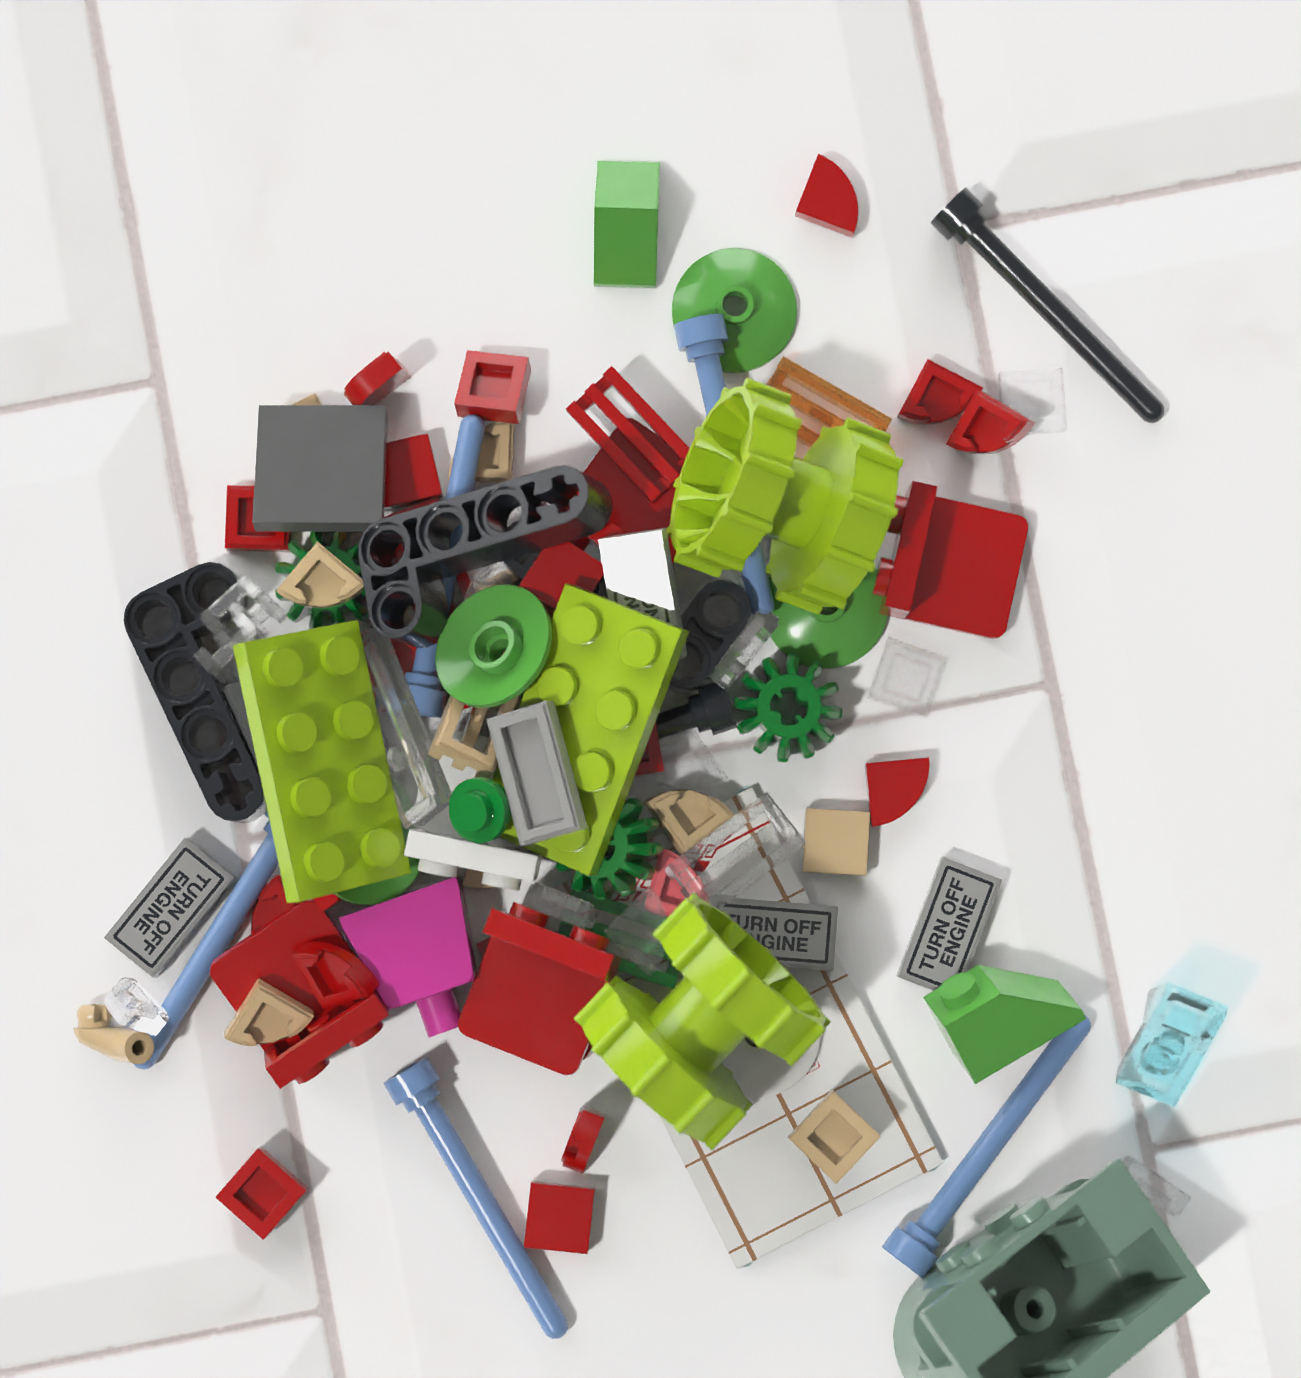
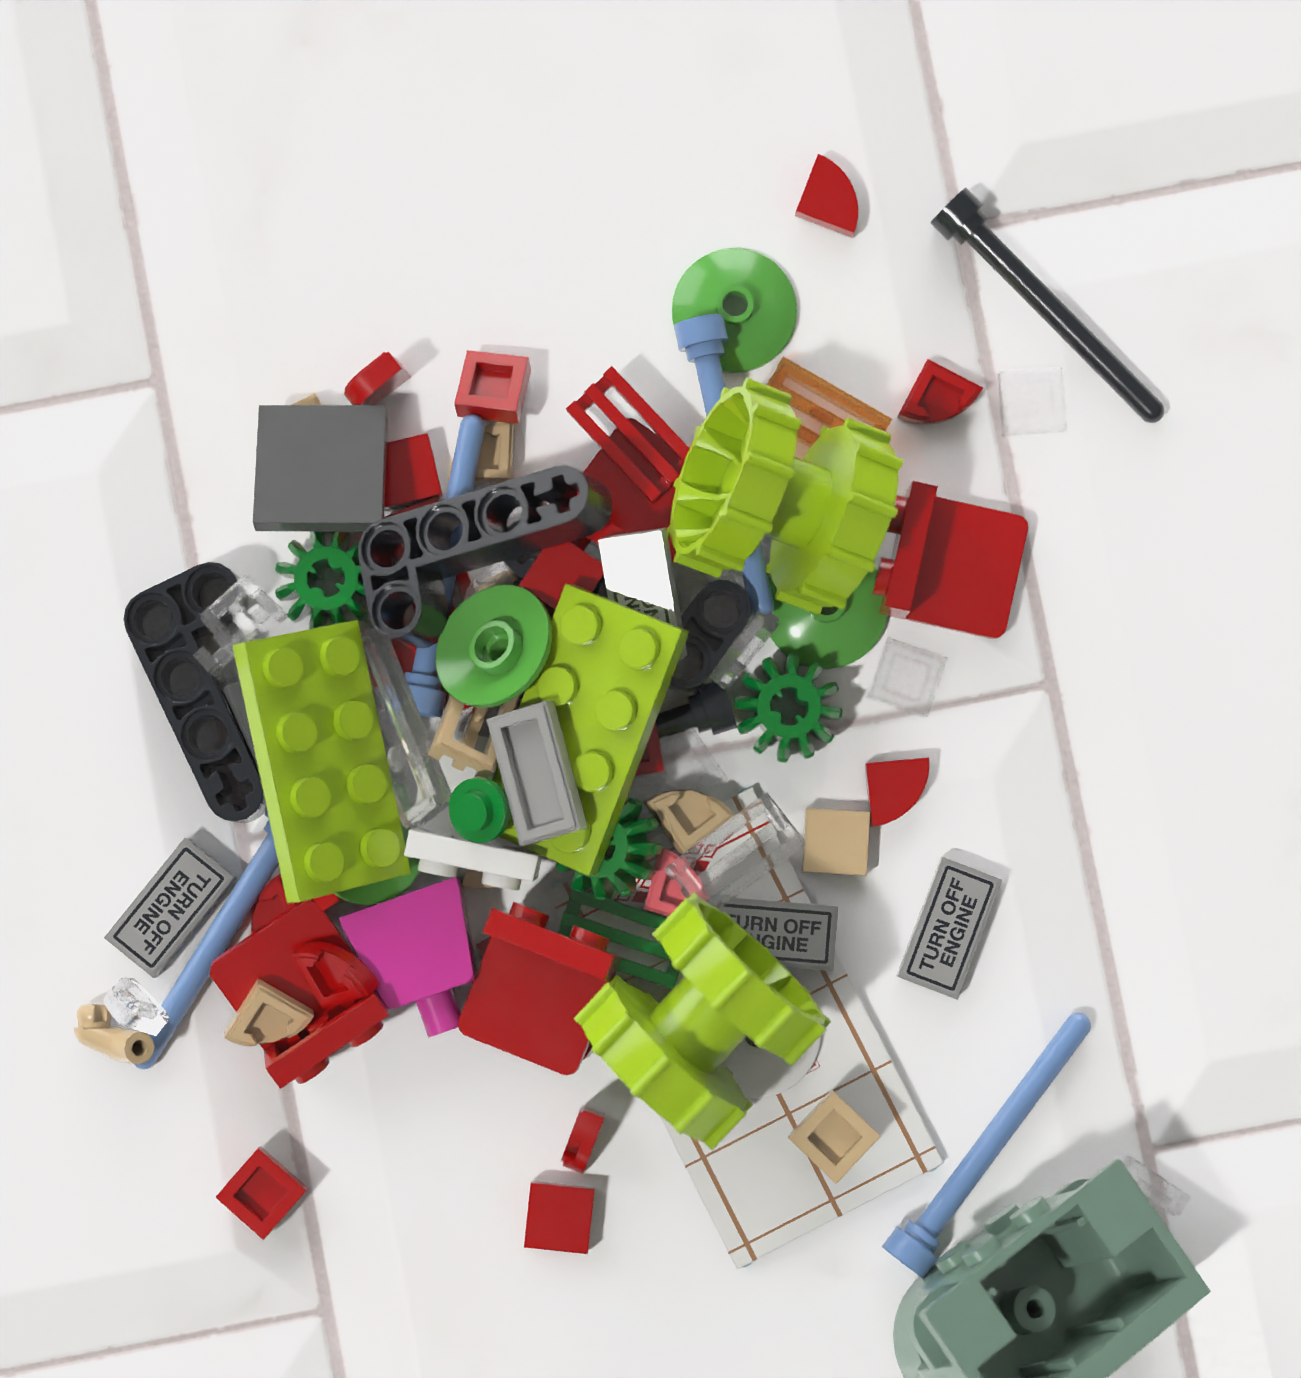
red tile [224,485,291,553] -> none
tan tile [276,542,364,608] -> none
medium blue piece [383,1057,568,1339] -> none
clear tile [523,882,600,931] -> none
bright green slope [593,160,660,288] -> none
clear tile [604,885,667,977] -> none
bright green slope [923,965,1087,1084] -> none
red tile [946,389,1036,455] -> none
clear light blue slope [1115,982,1228,1107] -> none

